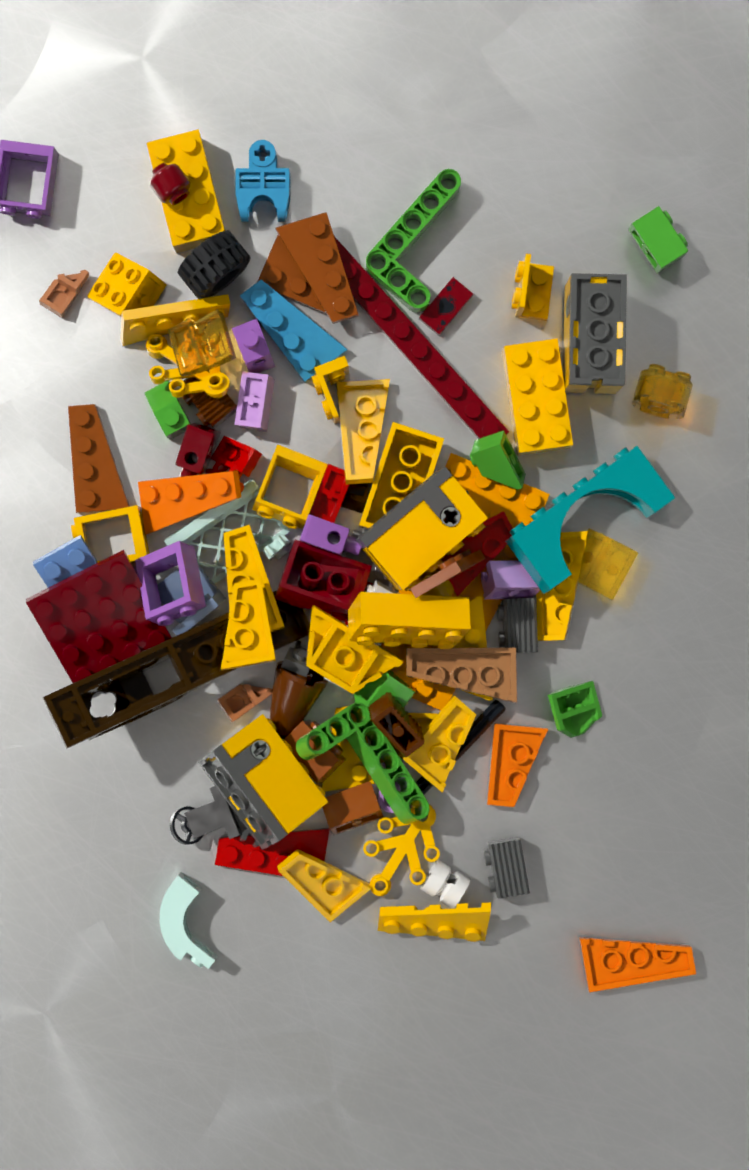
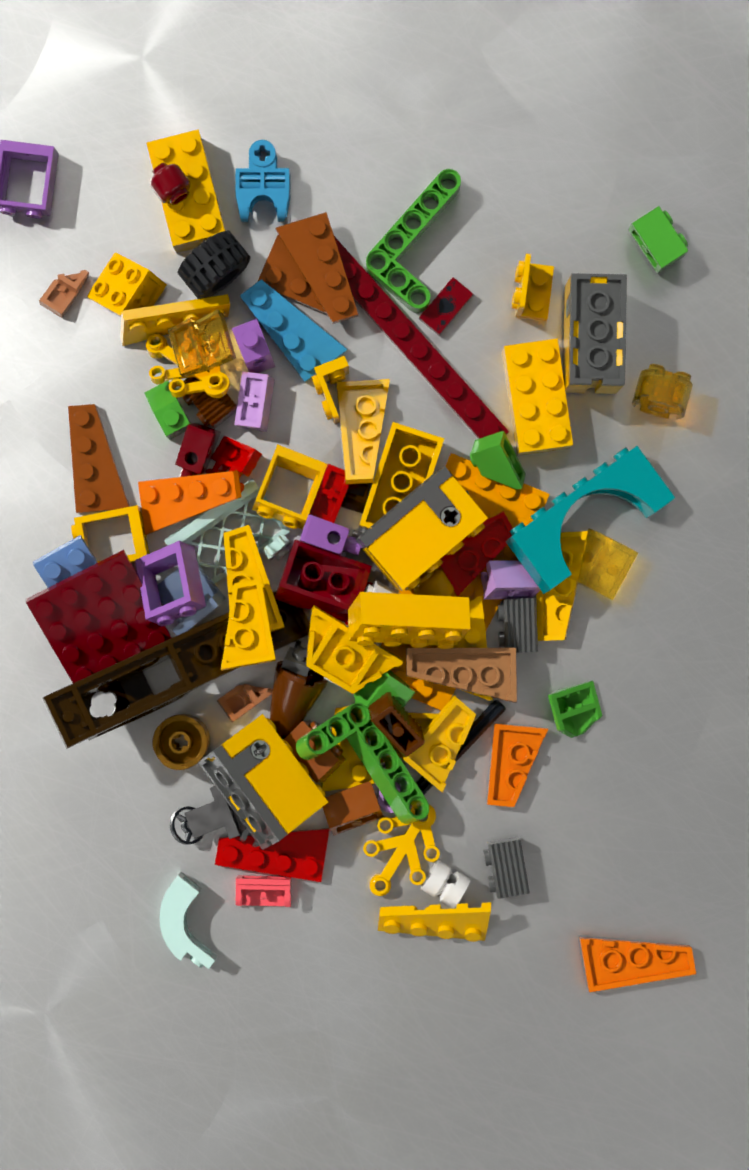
yellow wing [277,849,371,922] -> none
dark orange wing [410,549,485,598] -> none
none -> pearl gold brick [152,714,210,770]
none -> coral hinge [235,875,292,907]

